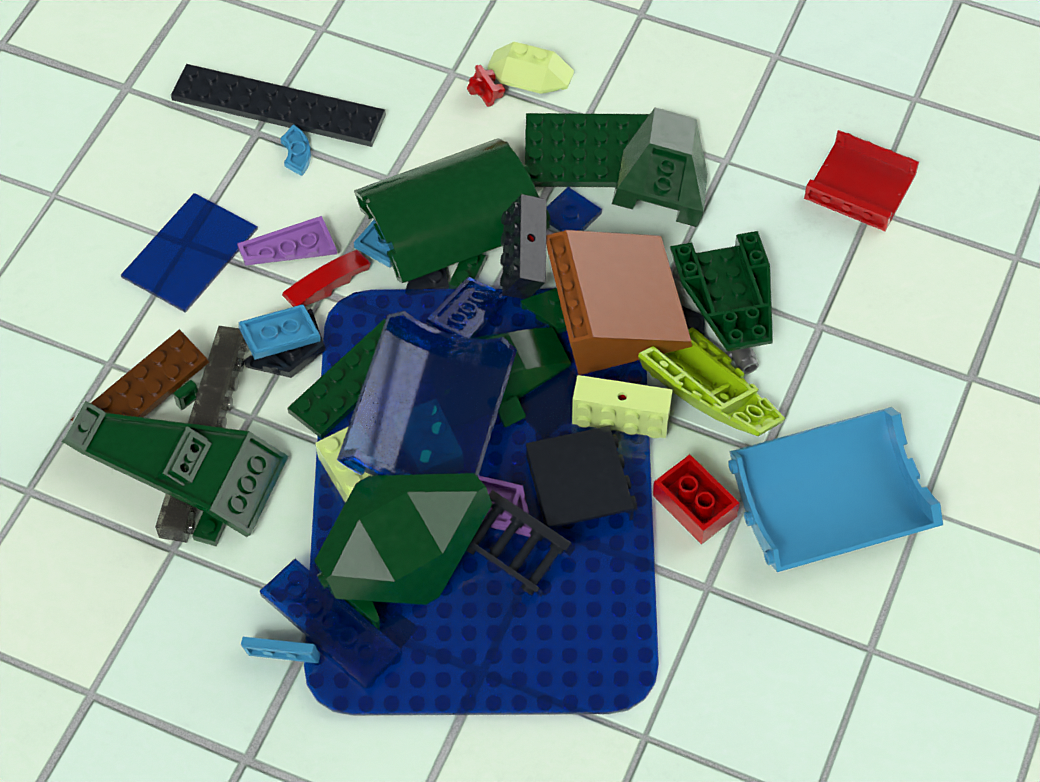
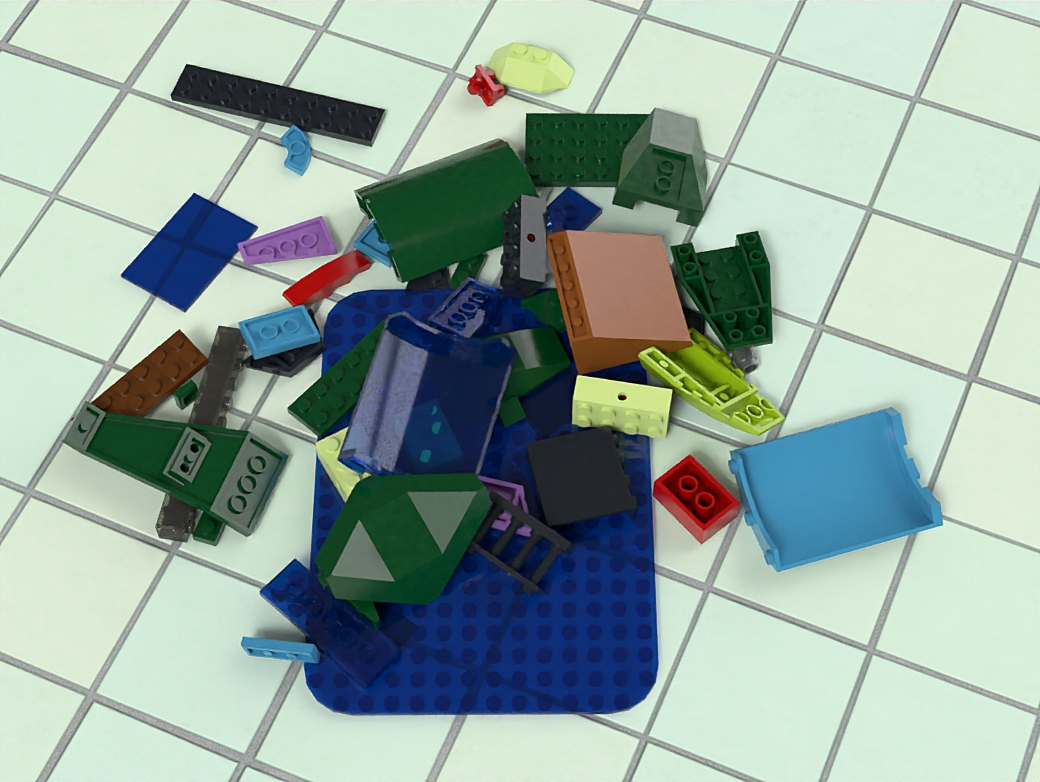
red panel [804,130,919,232] -> none
none -> clear blue wing [546,206,568,234]

